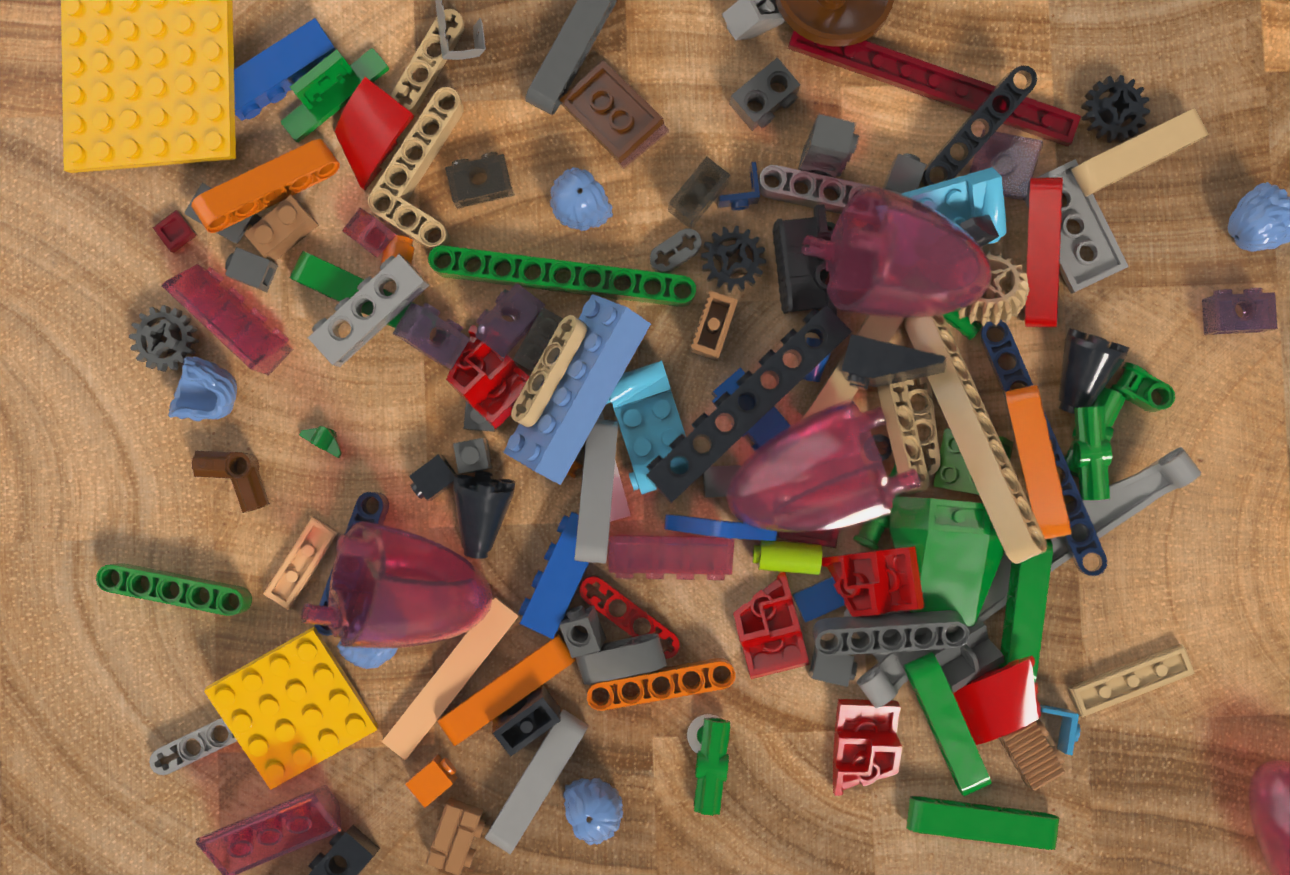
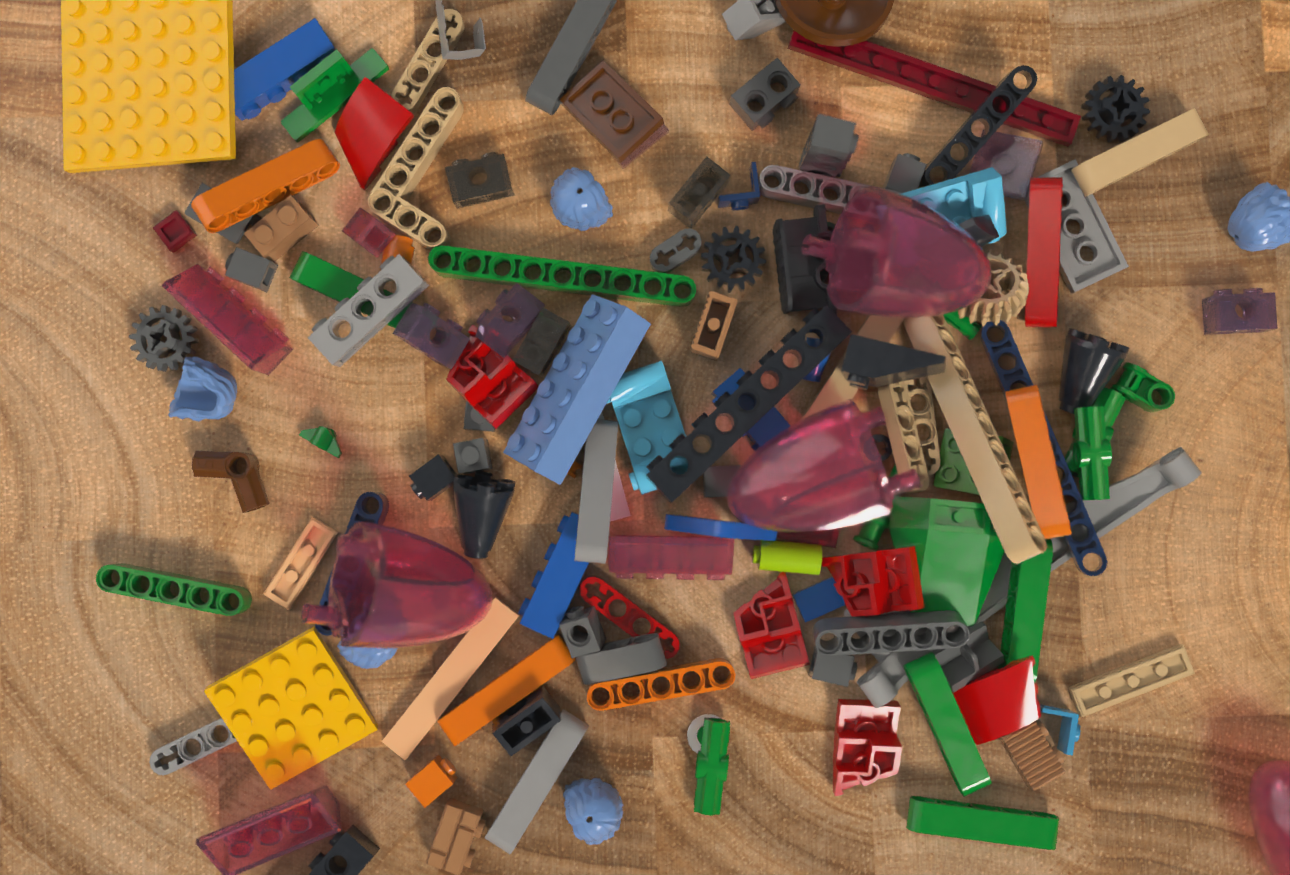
tan beam [511,315,587,427] -> none

